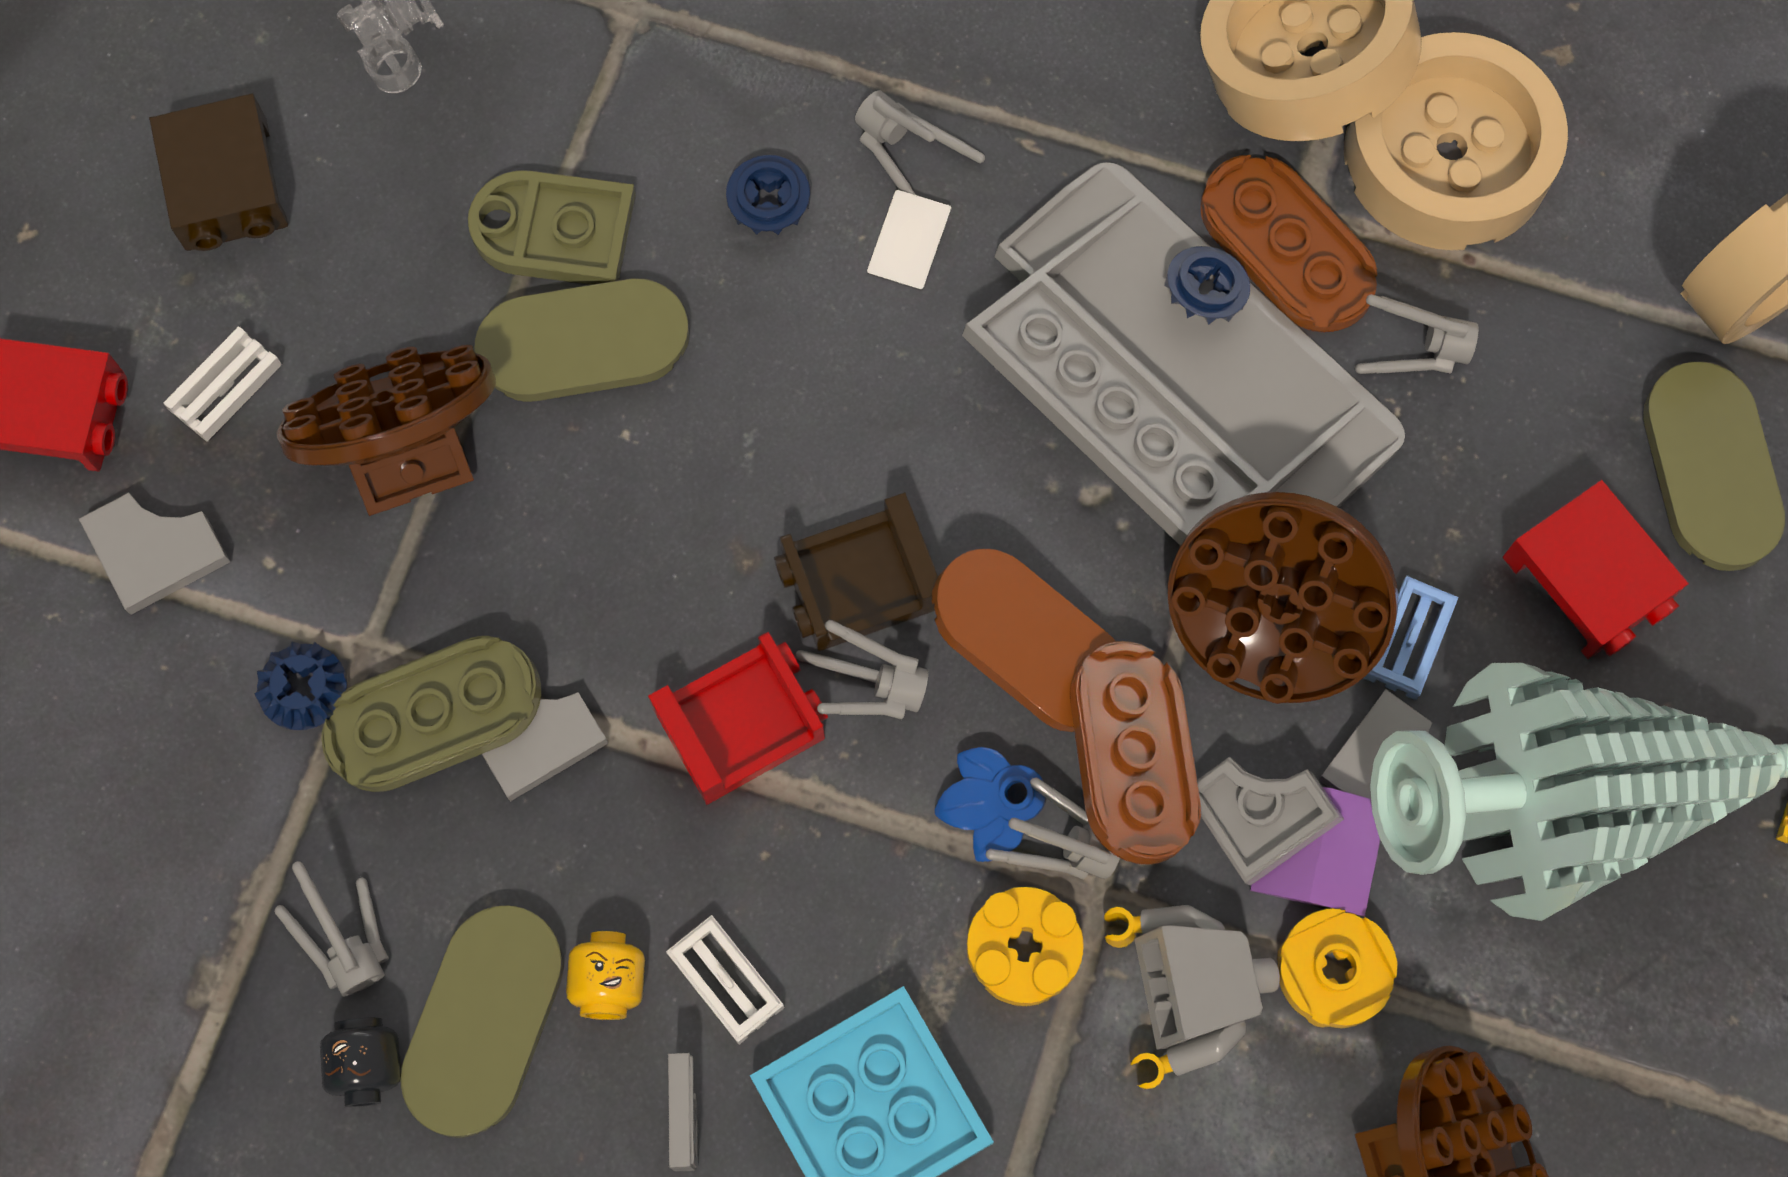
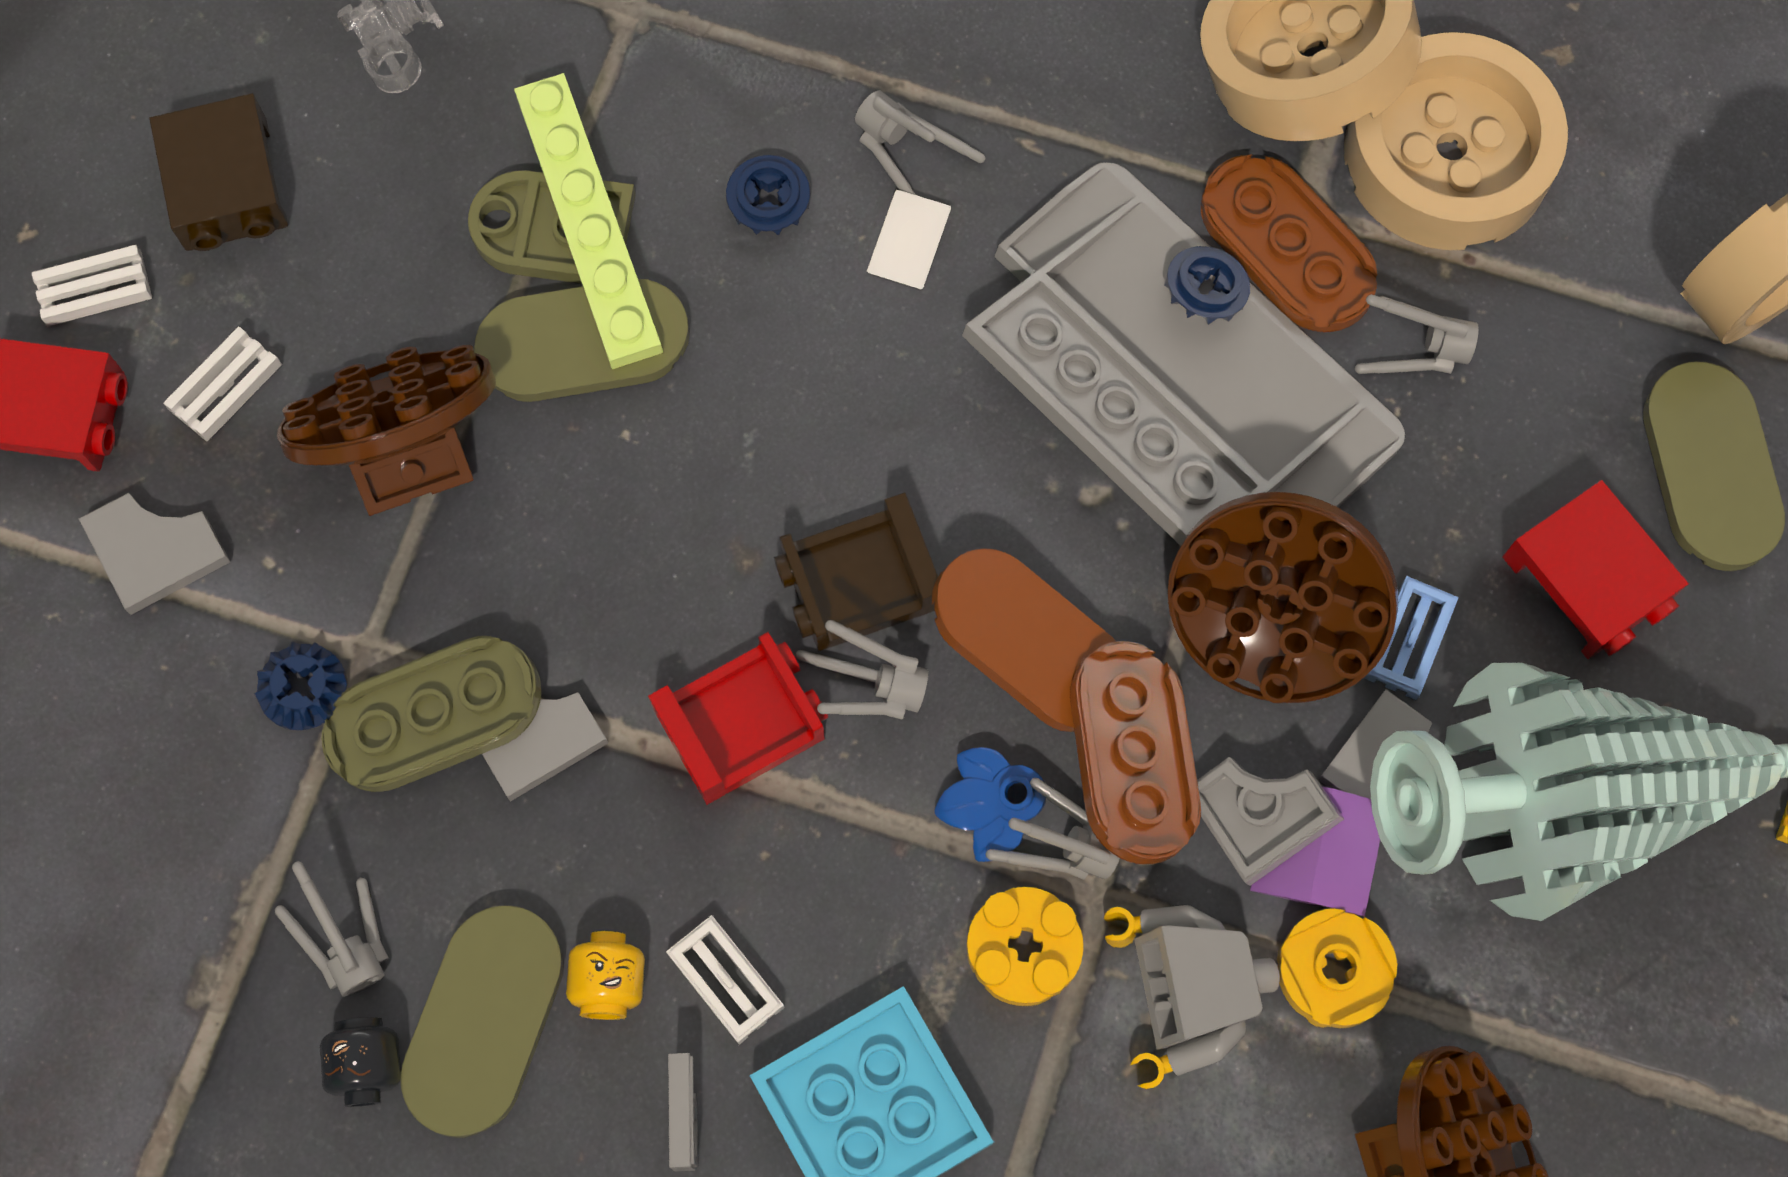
none -> white tile [32,245,152,327]
none -> yellowish green plate [514,73,663,370]

